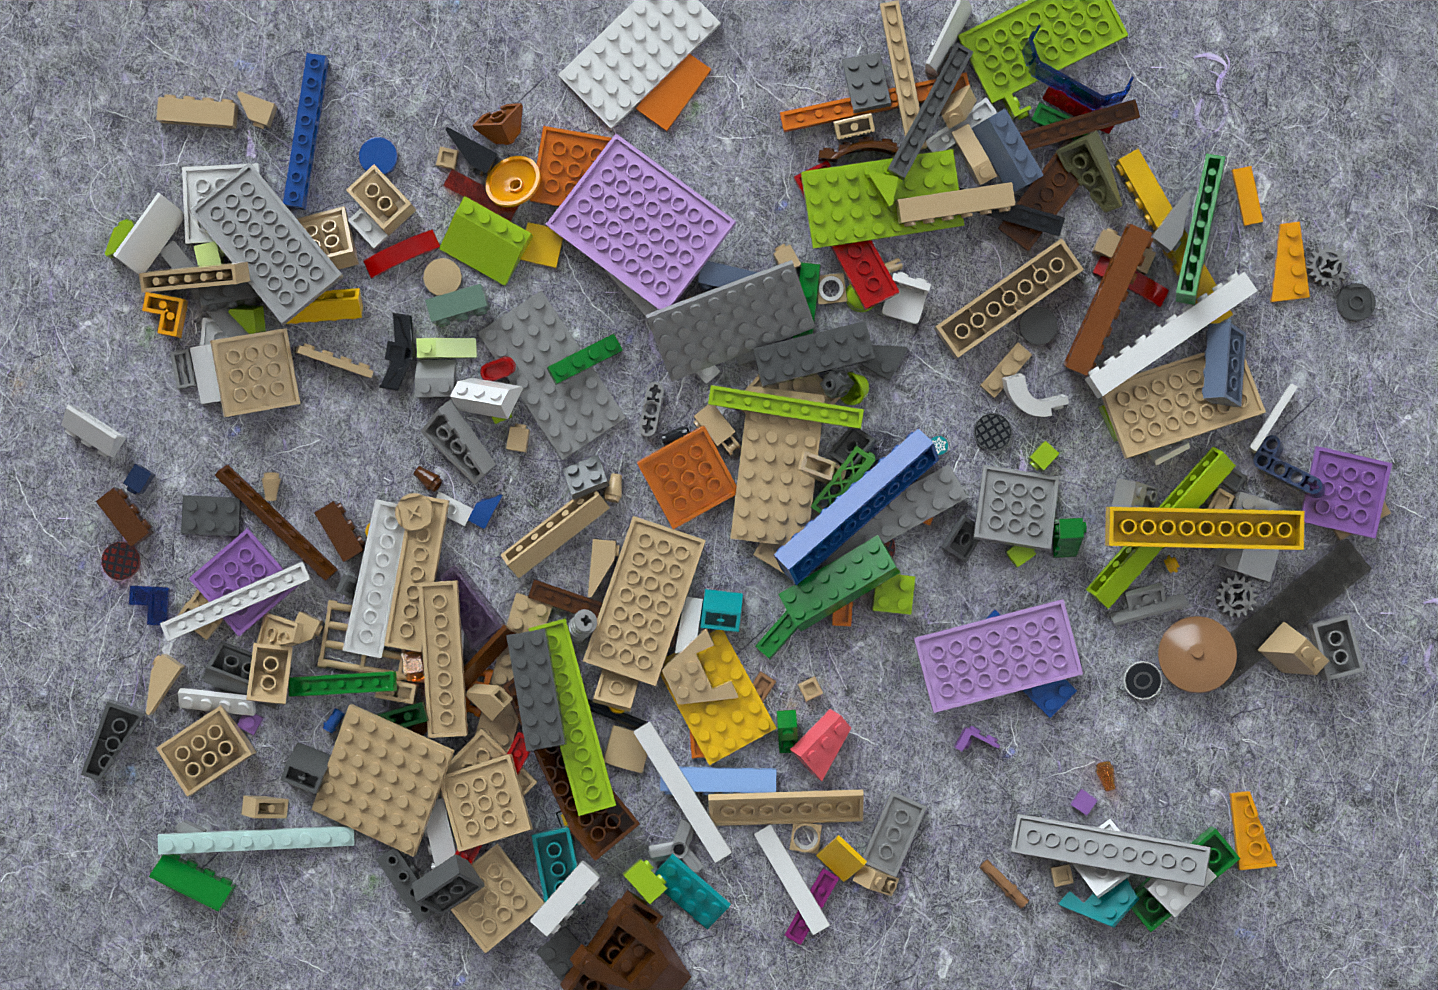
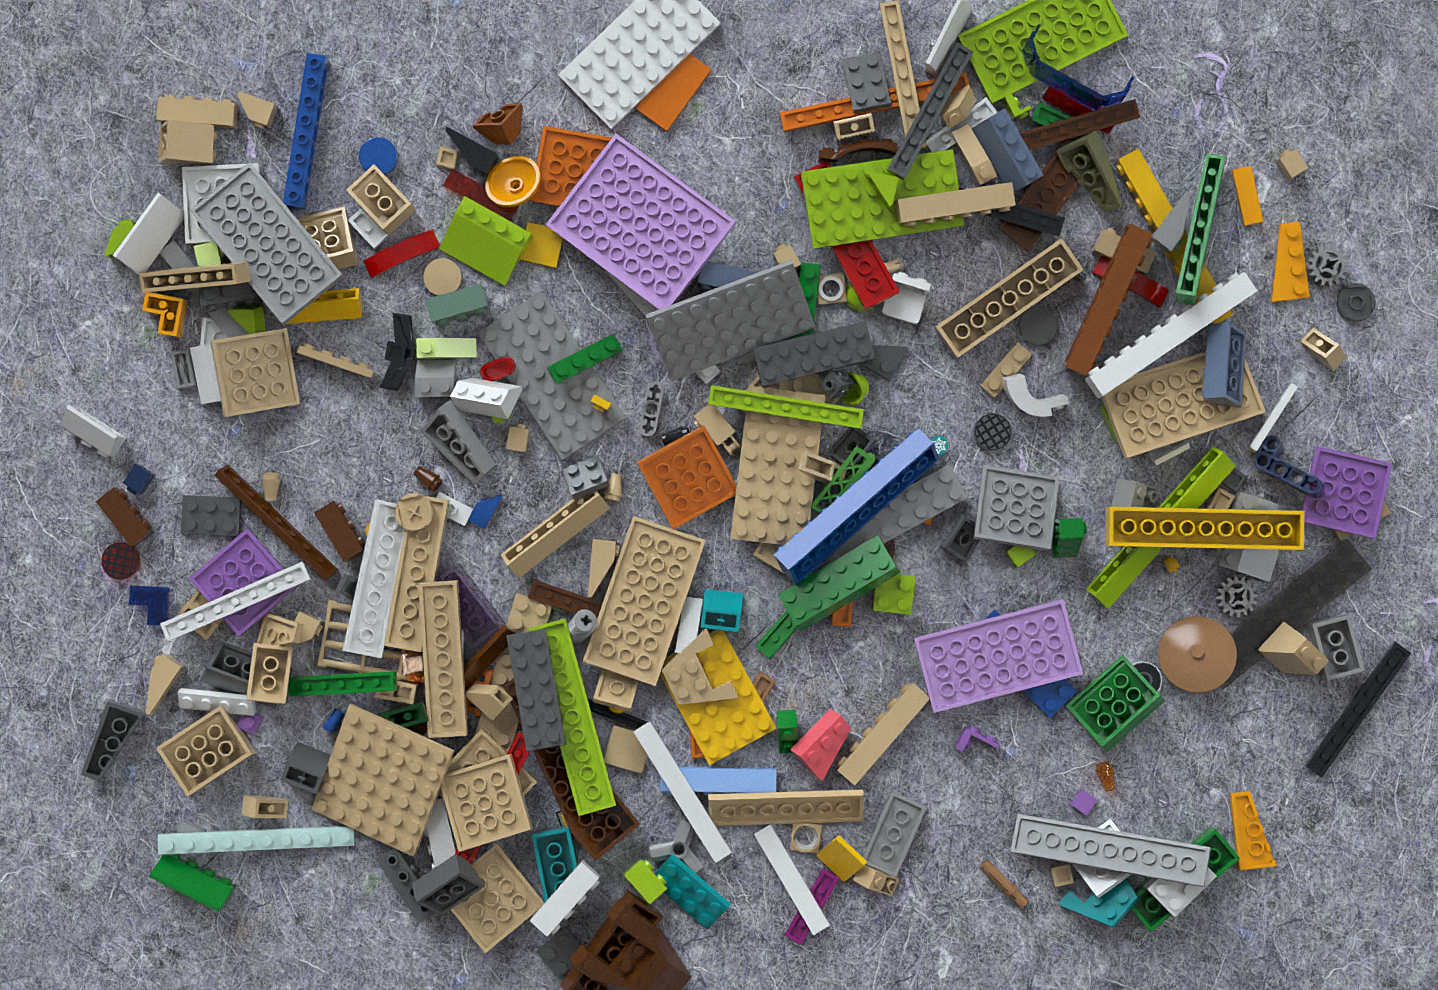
tan tile [798,676,823,702] -> none
lime brick [1028,440,1060,471] -> none
light grey bracket [1109,582,1189,626] -> none
none -> tan slope [158,120,217,165]
none -> yellow plate [591,395,612,412]
none -> tan brick [837,682,930,786]
none -> green slope [1065,655,1165,752]
none -> tan brick [1276,149,1308,181]
none -> tan slope [1300,328,1347,371]
none -> black plate [1304,641,1411,778]

